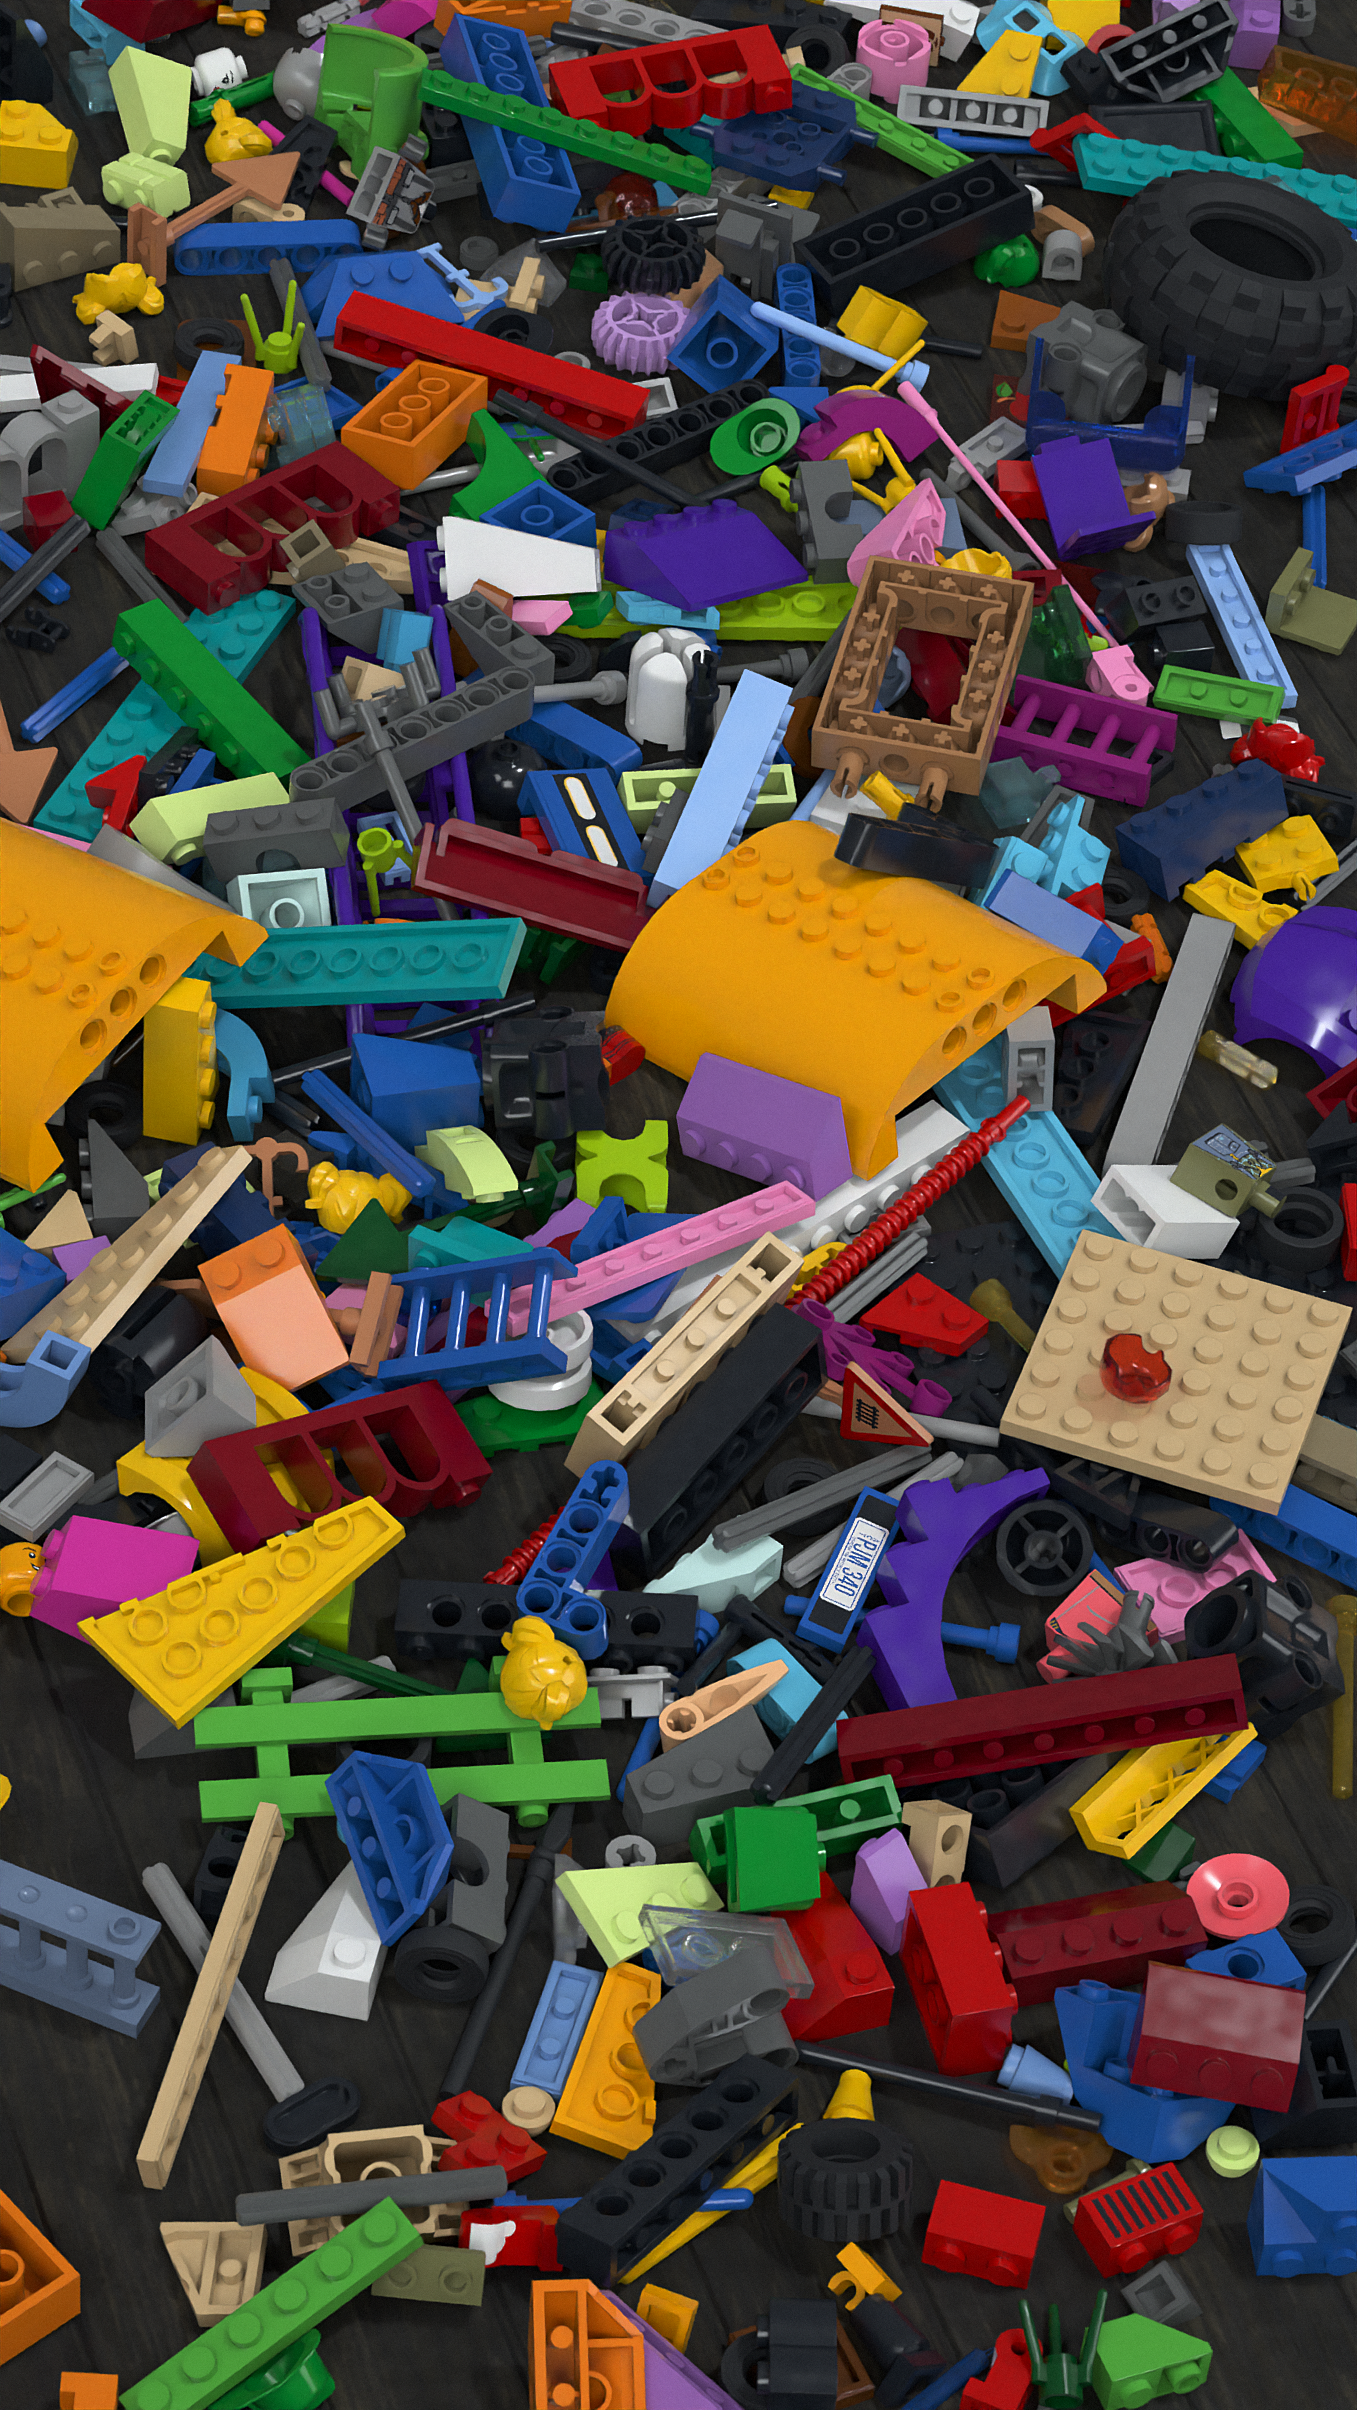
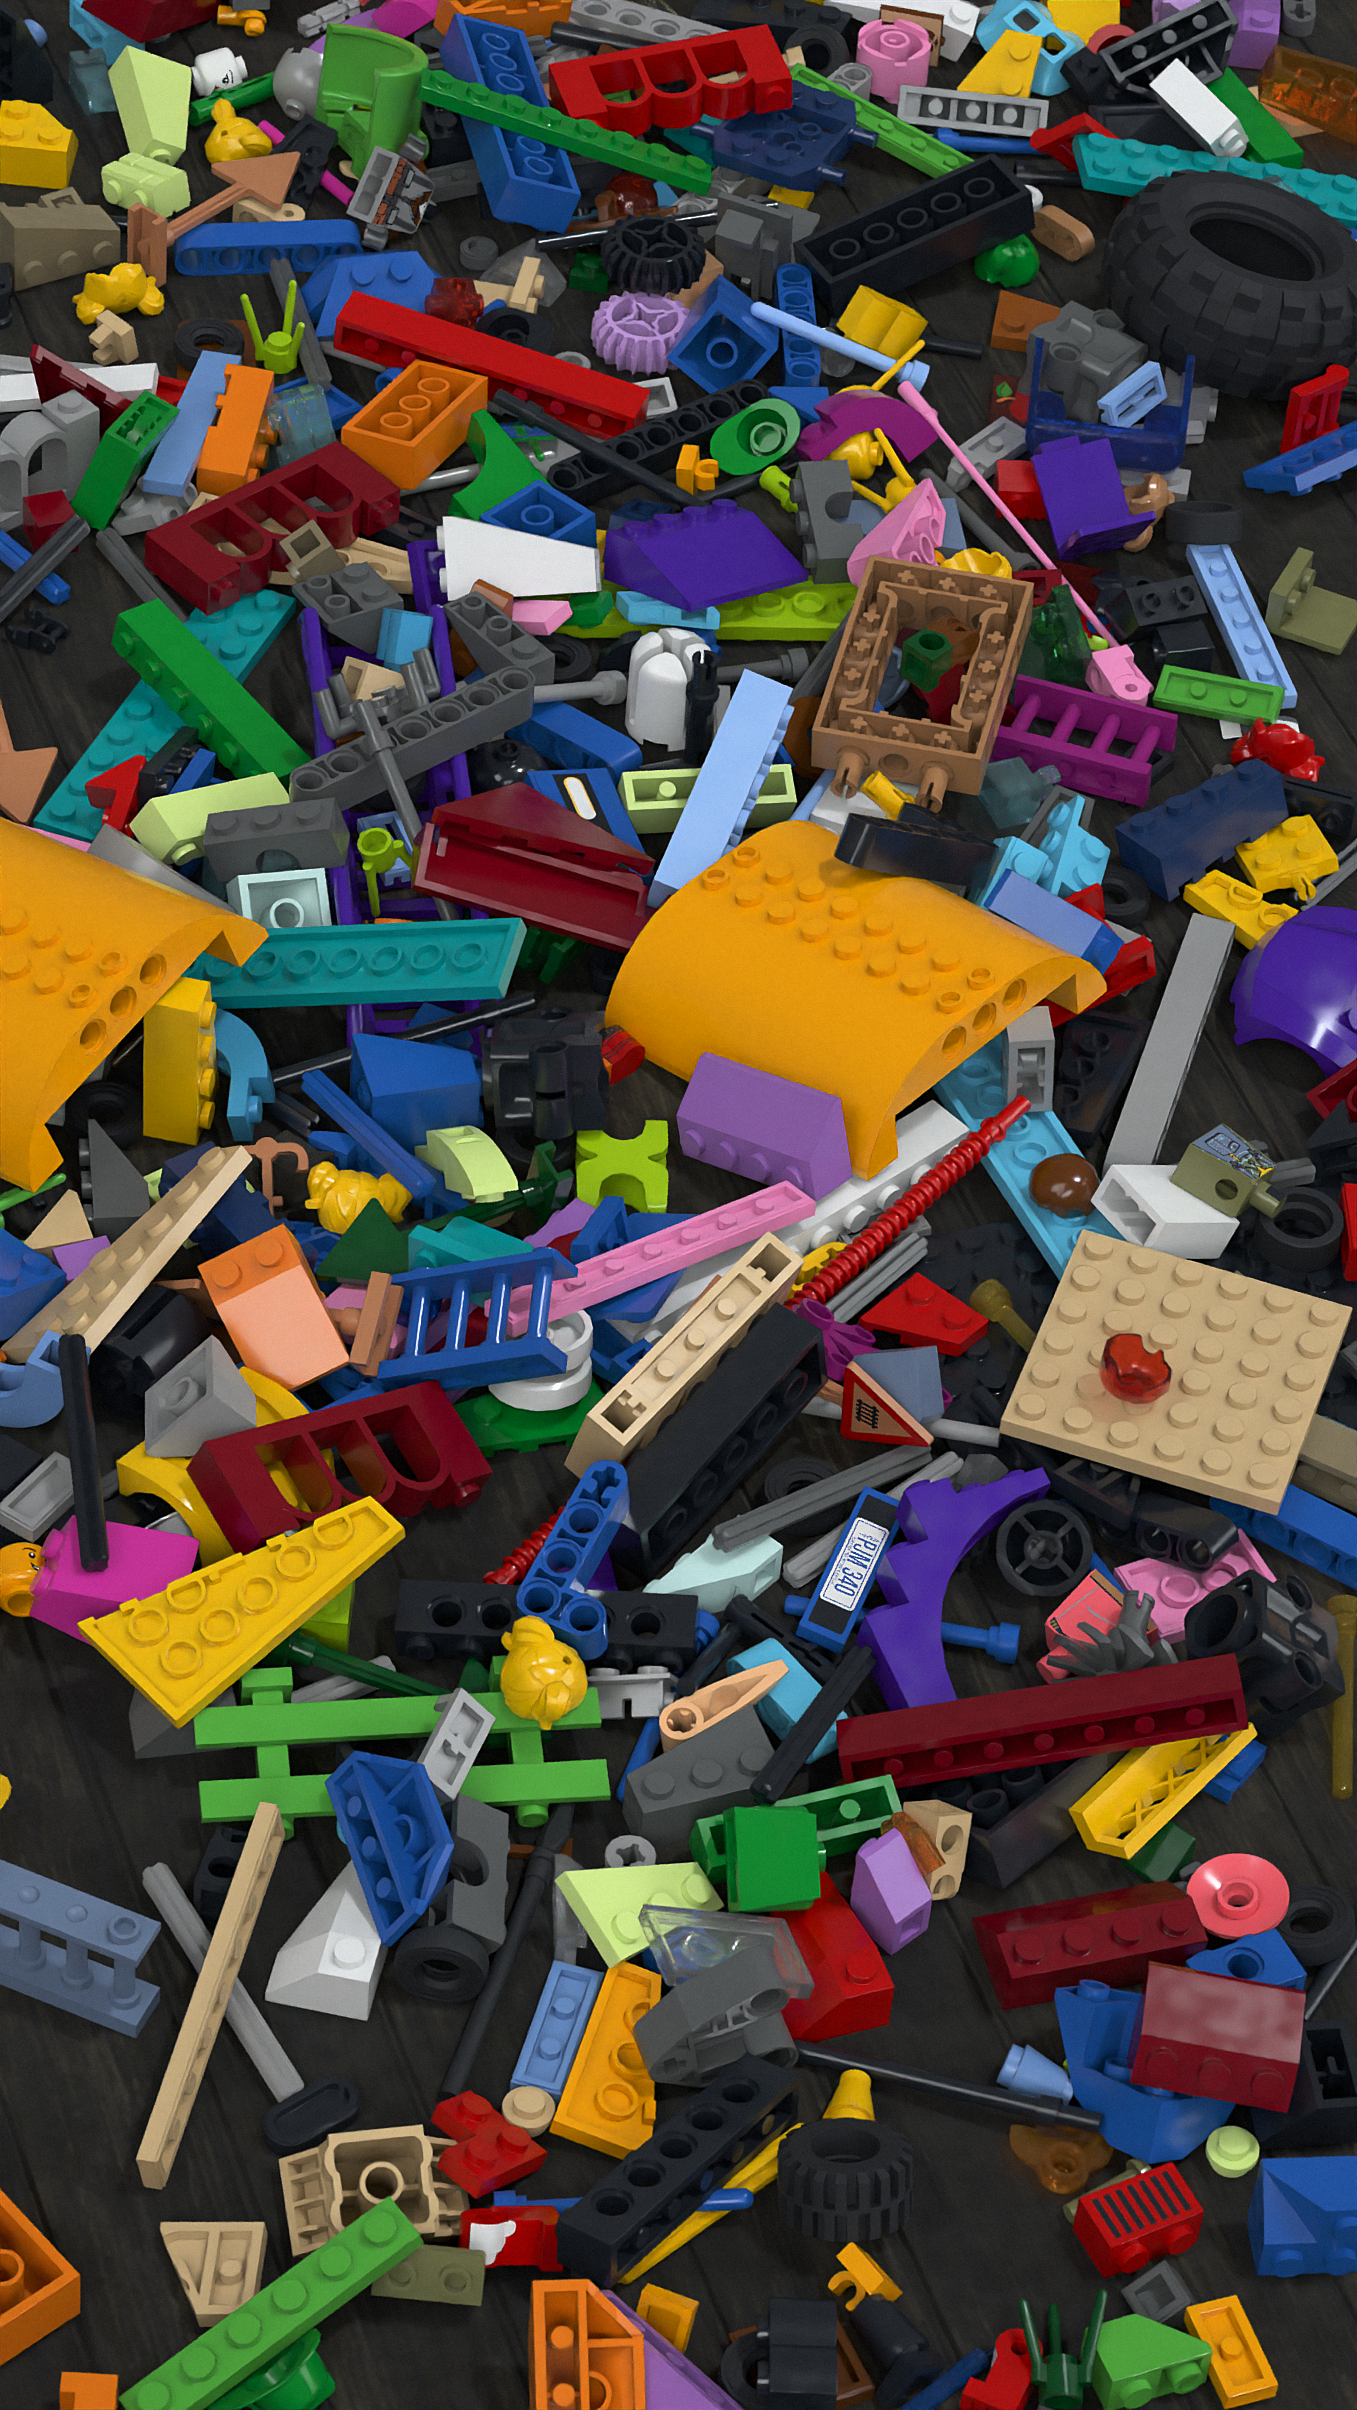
blue axle [20,646,129,743] -> none
dark grey axle [235,2165,507,2226] -> none
light blue piece [416,242,508,313] -> none
dark grey plate [640,788,690,875] -> none
red brick [899,1882,1018,2077] -> none
red brick [921,2180,1046,2290] -> none
light grey plate [1042,230,1082,281] -> none
orange axle [1130,913,1174,984] -> none
clear yellow axle [1197,1030,1279,1090] -> none
blue axle [1302,484,1327,589] -> none
none -> black axle [58,1333,110,1572]
none -> light grey hinge [417,1687,496,1803]
none -> clear red brick [424,277,484,331]
none -> dark red tile [430,782,656,876]
none -> light orange tile [676,445,719,495]
none -> sand blue slope [852,1345,945,1424]
none -> clear orange arm [880,1812,946,1876]
none -> dark green leg [899,615,980,693]
none -> reddish brown hair [1029,1153,1100,1218]
none -> light blue tile [1097,361,1168,438]
none -> white brick [1150,58,1249,158]
none -> light orange plate [1183,2295,1278,2409]

